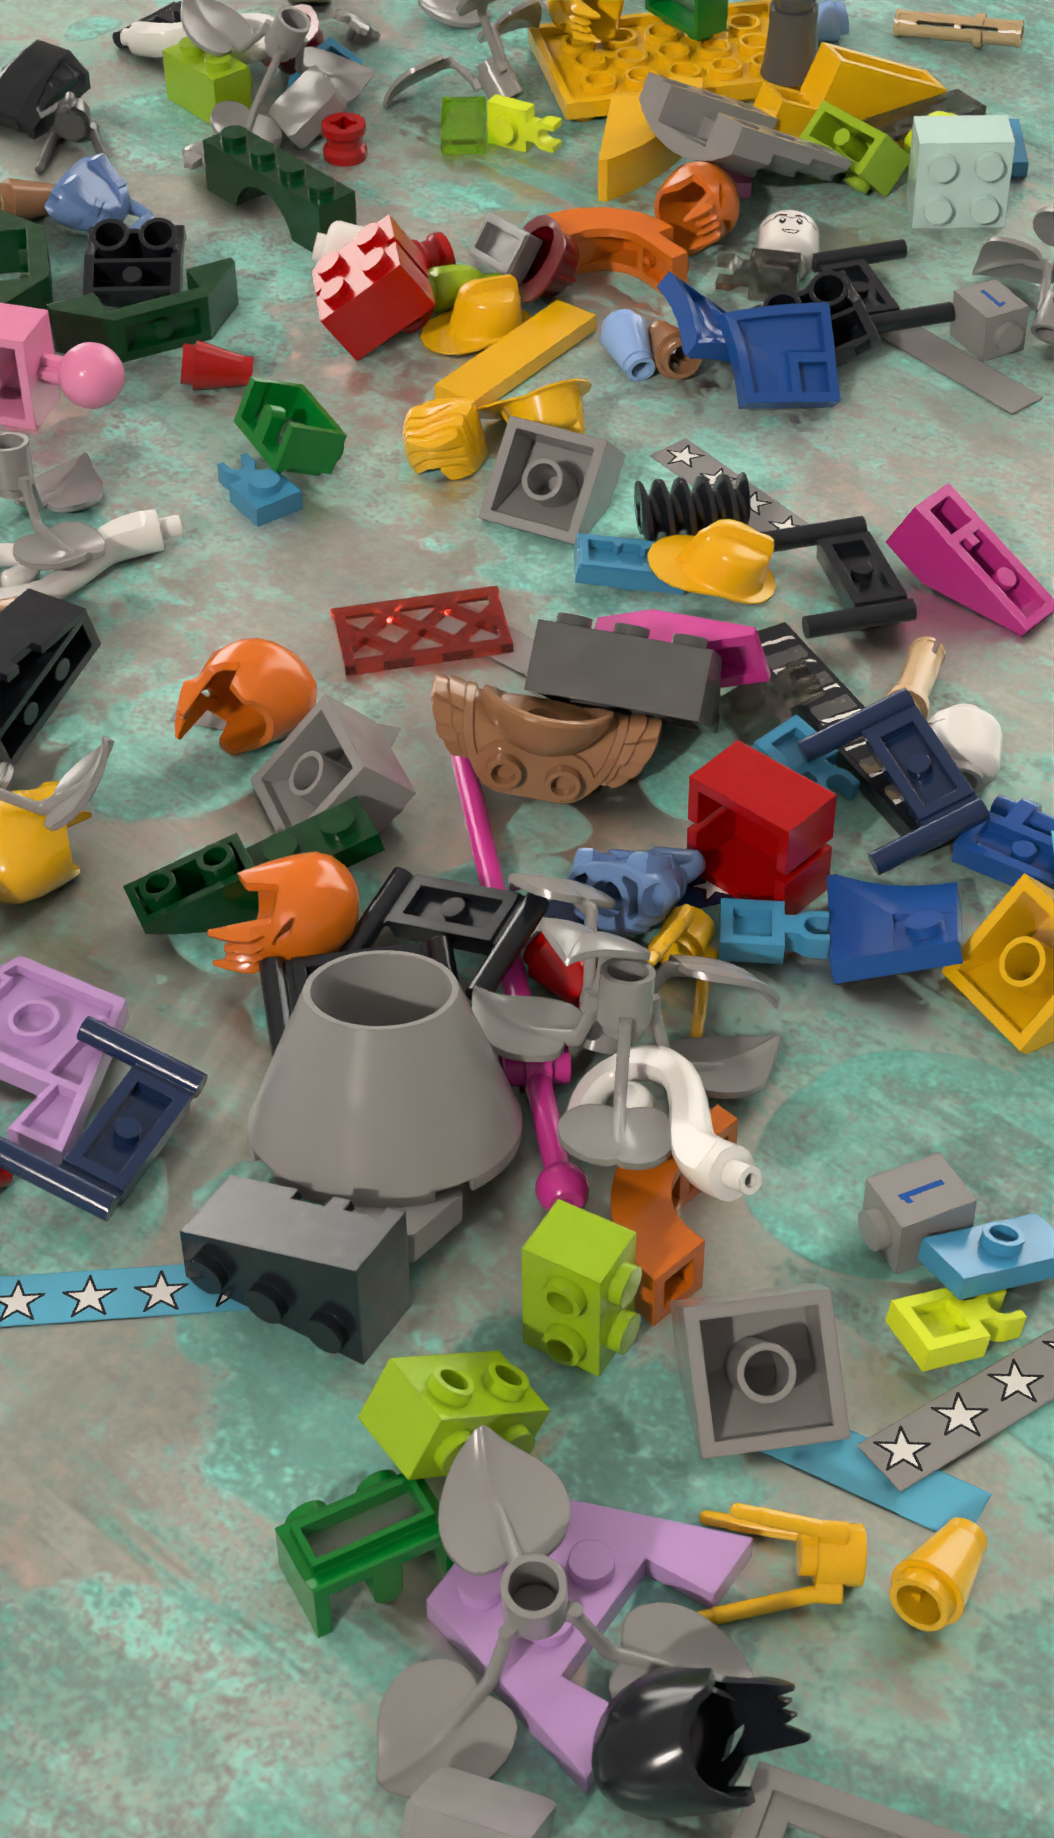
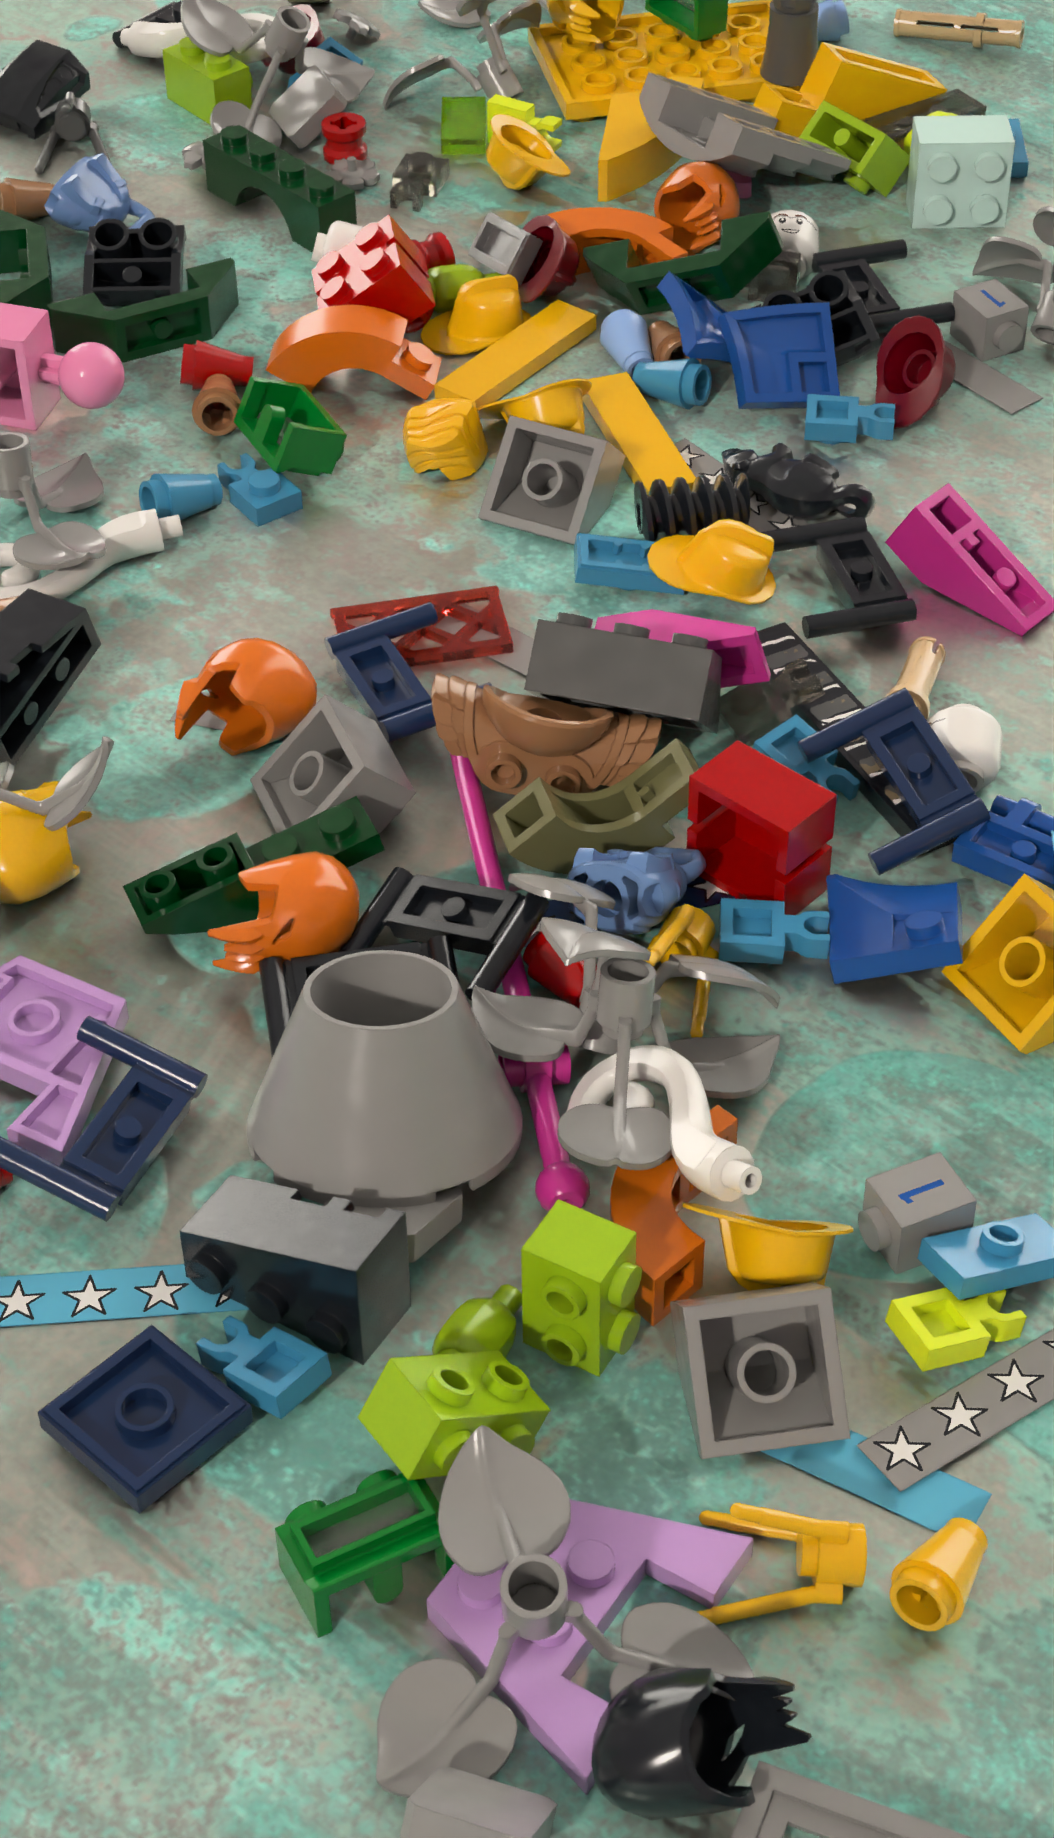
none -> dark blue plate [38,1324,253,1514]
none -> dark azure cone [139,473,223,521]
none -> medium nougat cone [192,374,241,436]
none -> dark azure plate [196,1315,332,1419]
none -> orange arch [266,305,442,400]
none -> light grey plant [324,156,380,190]
none -> dark blue plate [325,602,492,743]
none -> clear smoke plate [390,152,450,212]
none -> lime plant [432,1284,522,1358]
none -> yellow piece [486,114,571,190]
none -> olive arch [492,738,699,874]
none -> yellow tile [582,372,696,495]
none -> dark green slope [583,211,783,315]
none -> dark azure cone [632,358,712,410]
none -> yellow piece [682,1202,853,1291]
none -> black animal [721,443,876,520]
none -> dark azure plate [804,394,895,445]
none -> dark red piece [875,315,956,429]

